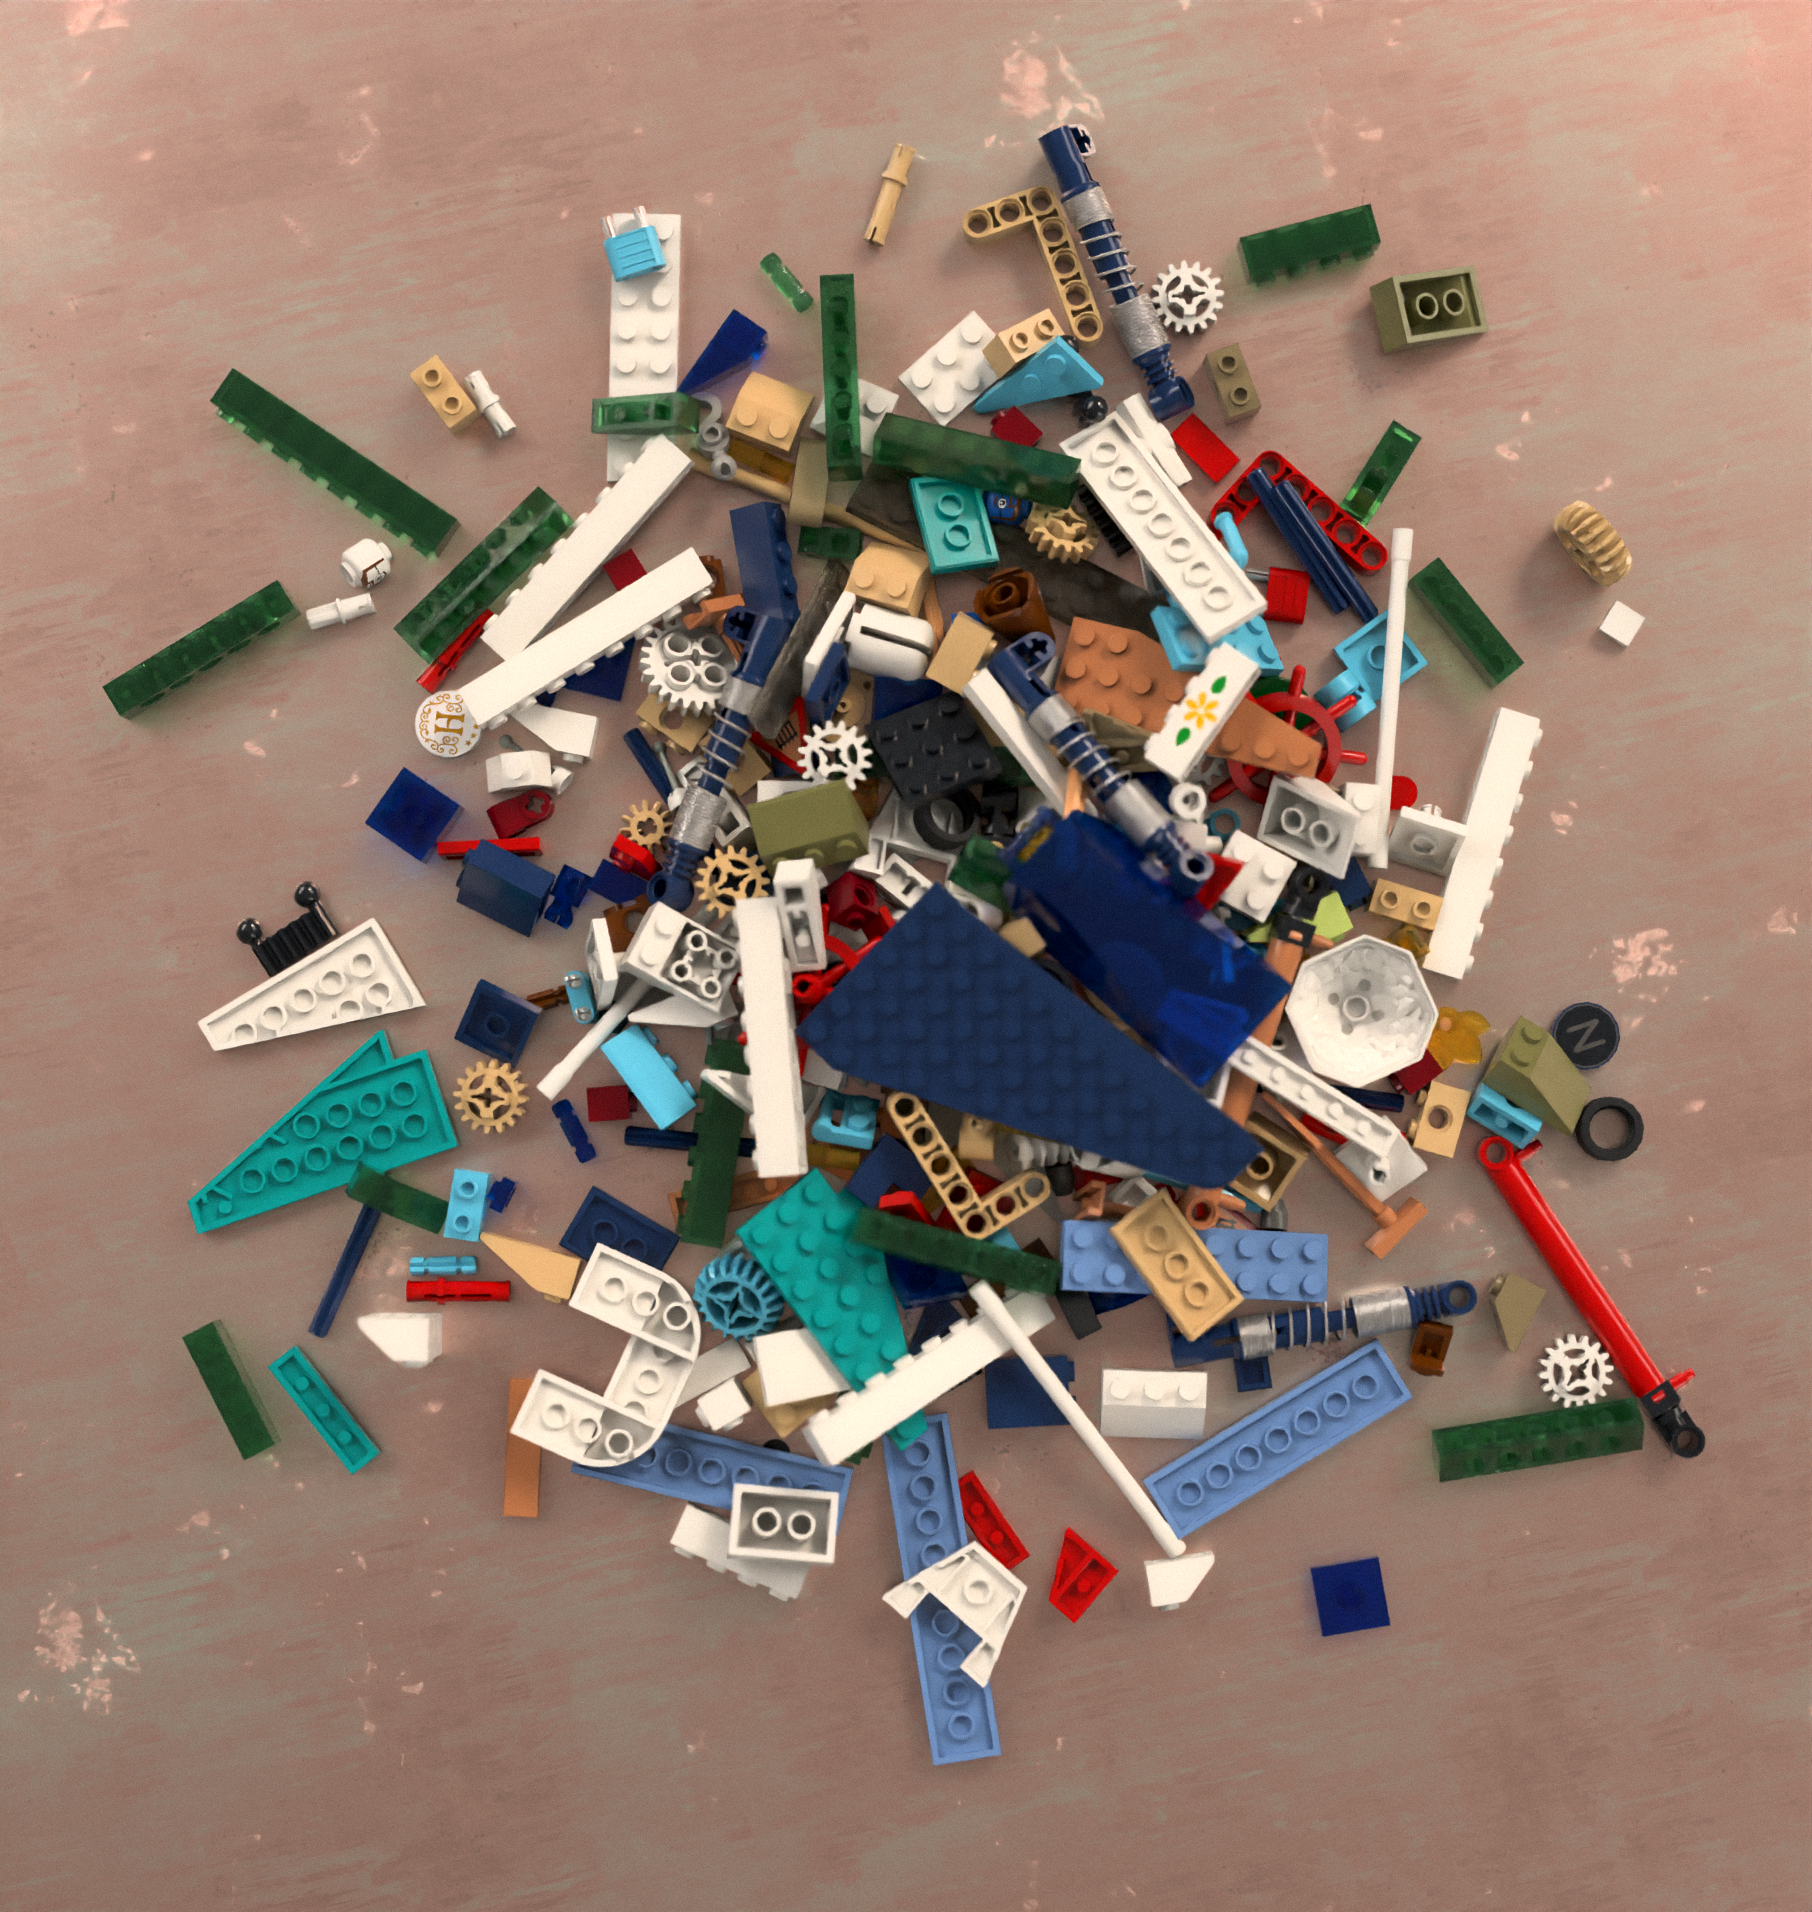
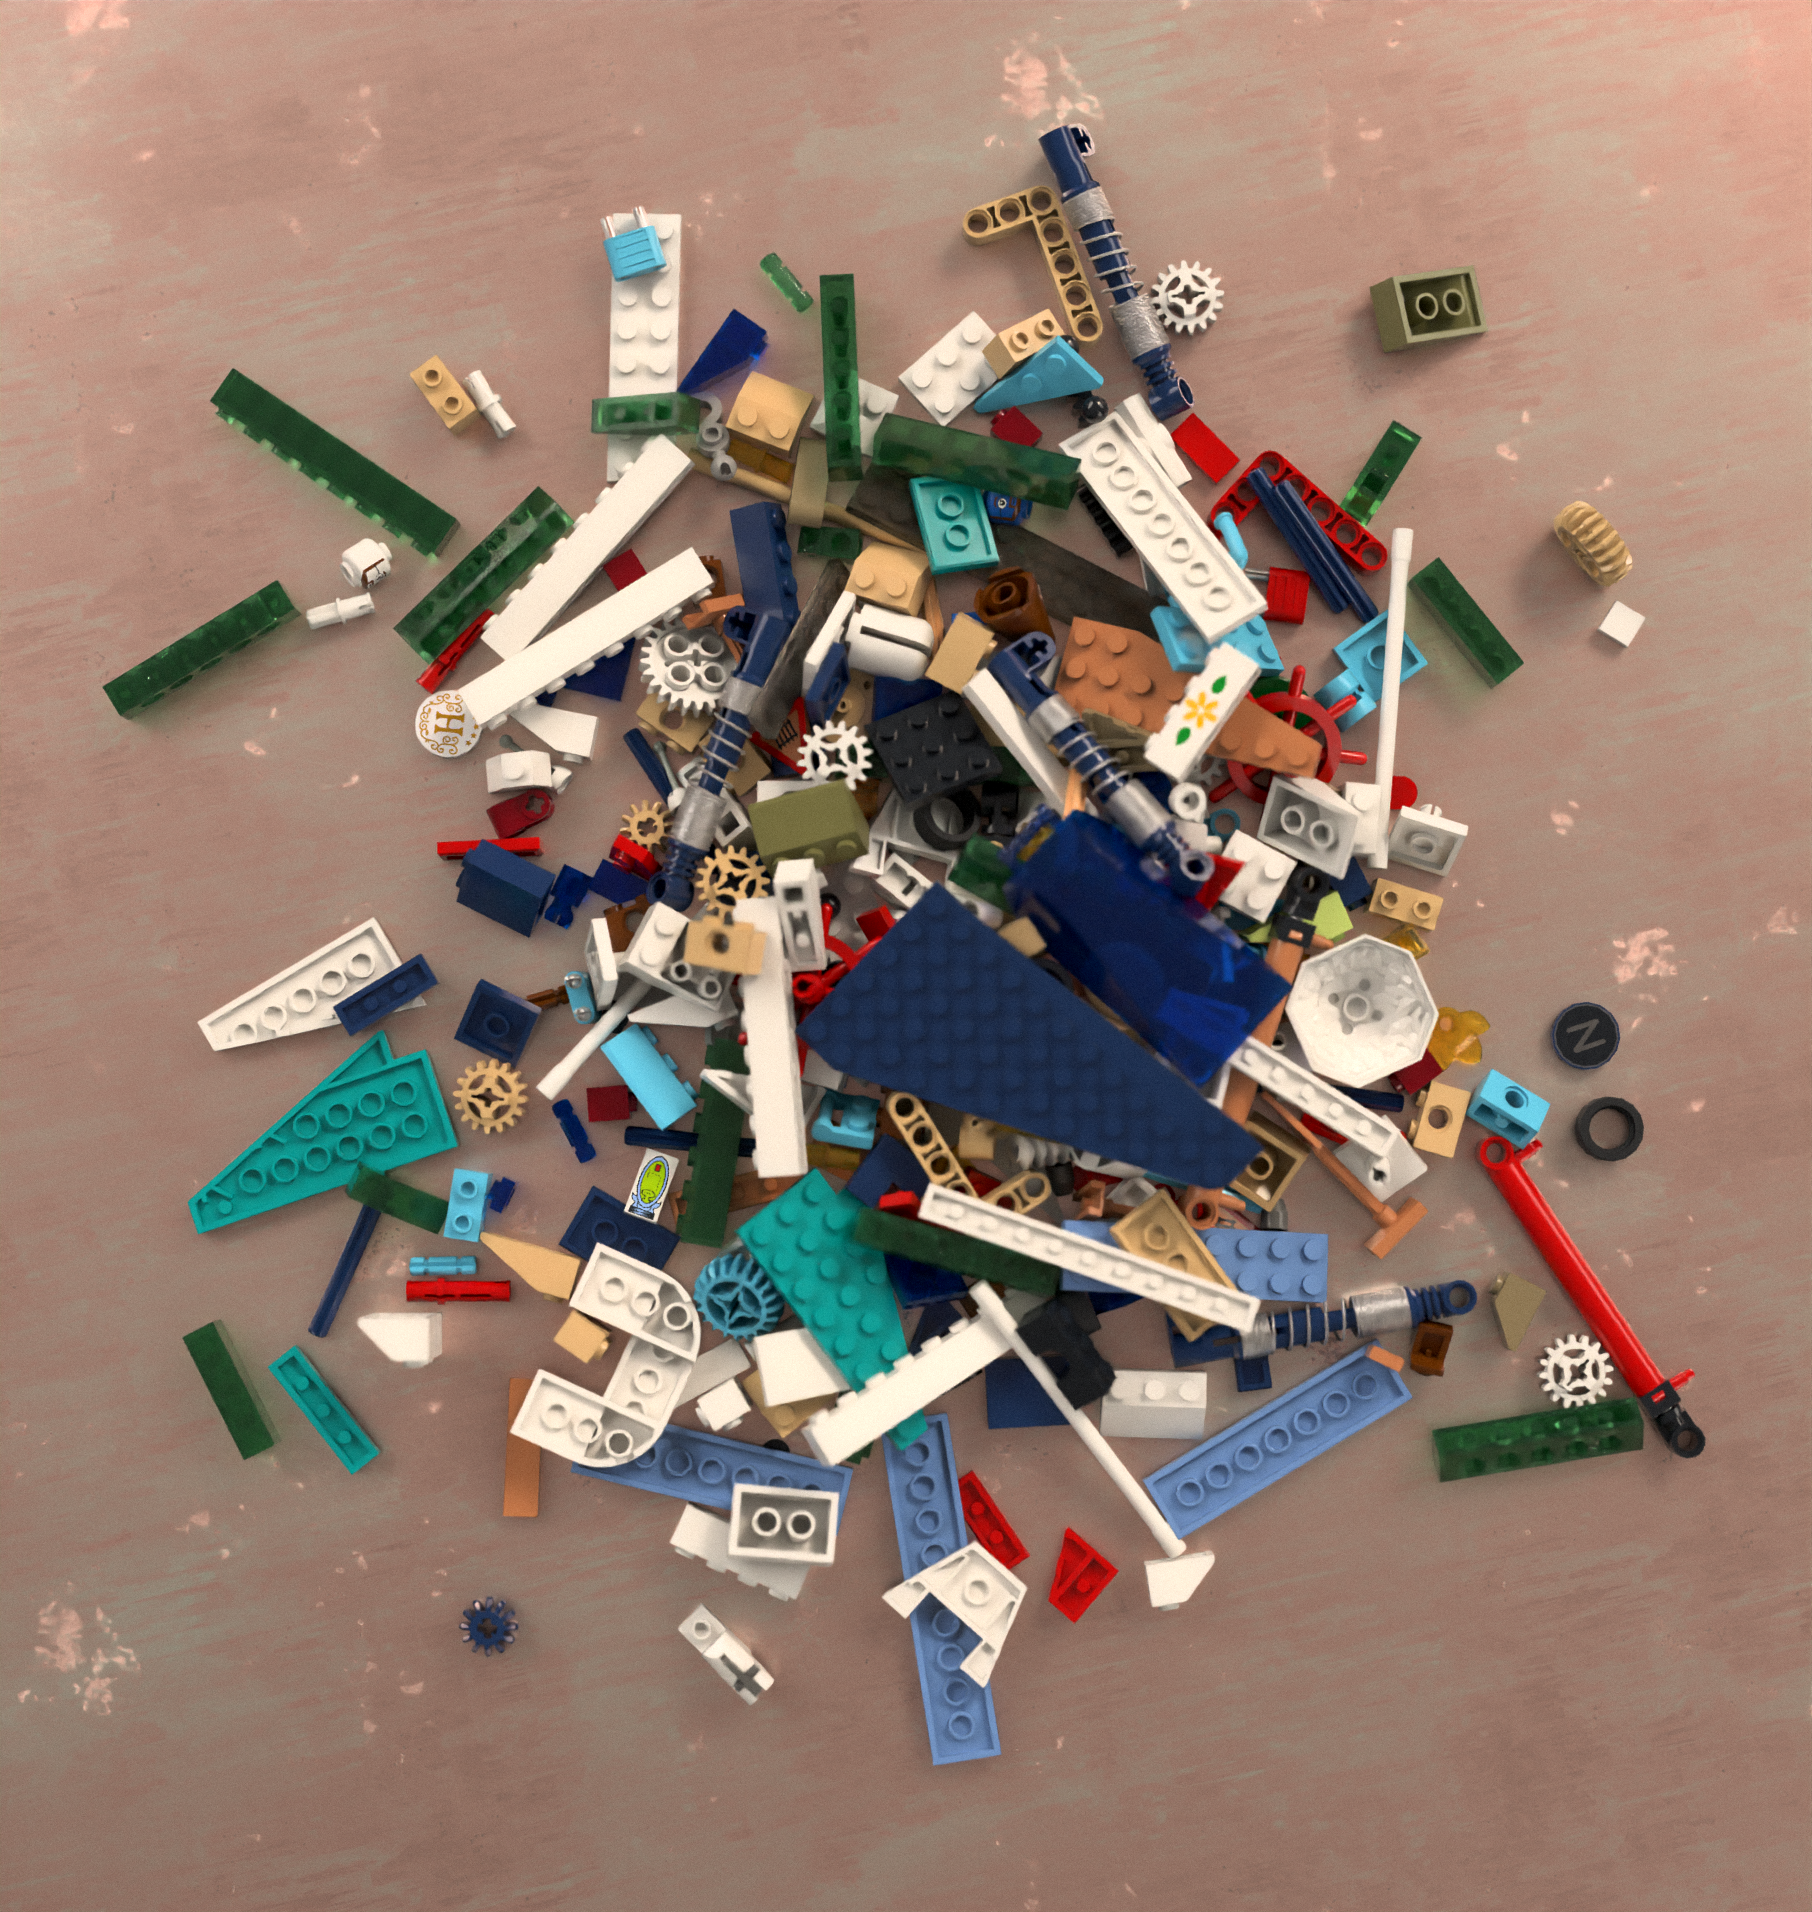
black gear [236,881,341,978] -> none
clear blue brick [365,767,465,864] -> none
dark red brick [826,870,879,932] -> none
tan pin [863,143,916,247] -> none
tan gear [1025,500,1100,564] -> none
dark tan brick [1203,343,1261,425] -> none
clear green brick [1236,204,1381,286] -> none
clear blue tile [1309,1555,1390,1637] -> none
white brick [1418,707,1543,981] -> none
olive slope [1482,1016,1592,1137] -> none
none -> dark blue plate [333,953,440,1036]
none -> dark blue gear [459,1596,519,1656]
none -> tan brick [553,1309,613,1363]
none -> tile [624,1148,679,1225]
none -> white plate [678,1603,774,1706]
none -> tan brick [683,915,767,975]
none -> white plate [918,1183,1261,1333]
none -> black arch [1015,1296,1116,1411]
none -> nougat tile [1364,1344,1405,1372]

